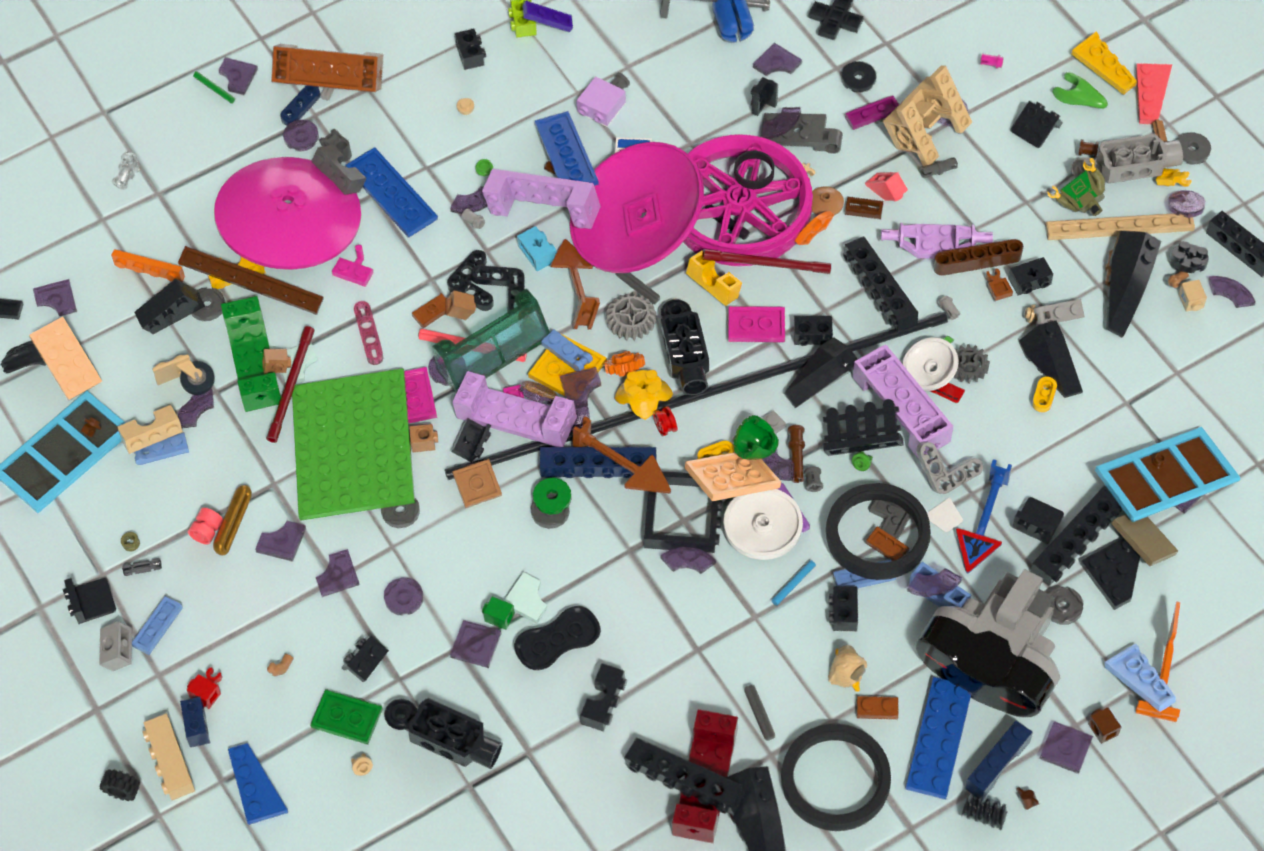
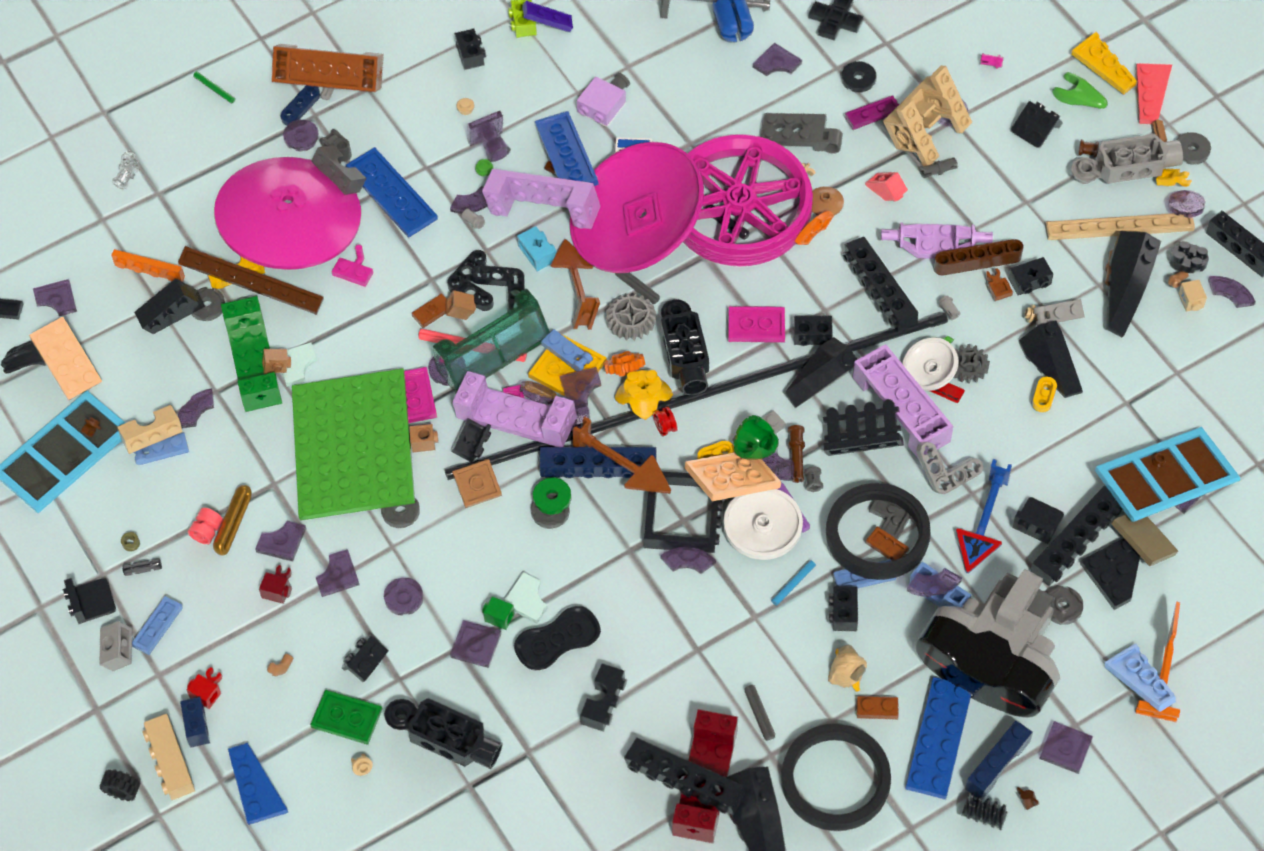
plate [152,354,215,395] -> none
clear purple tile [218,57,258,95] -> none
dark red piece [266,326,315,443] -> none
clear pink beam [354,301,384,365] -> none
yellow arch [686,250,742,306] -> none
dark red piece [702,249,831,274] -> none
black tyre [734,150,775,189] -> none
black bracket [750,77,778,116] -> none
clear purple tile [762,107,801,139] -> none
reddish brown tile [845,196,884,220] -> none
bright green plate [852,451,873,471] -> none
white sticker [927,497,963,532] -> none
torso [1047,158,1105,216] -> none
reddish brown brick [1088,707,1121,744] -> none
none -> dark red brick [259,565,292,604]
none -> clear purple plant [467,111,511,162]

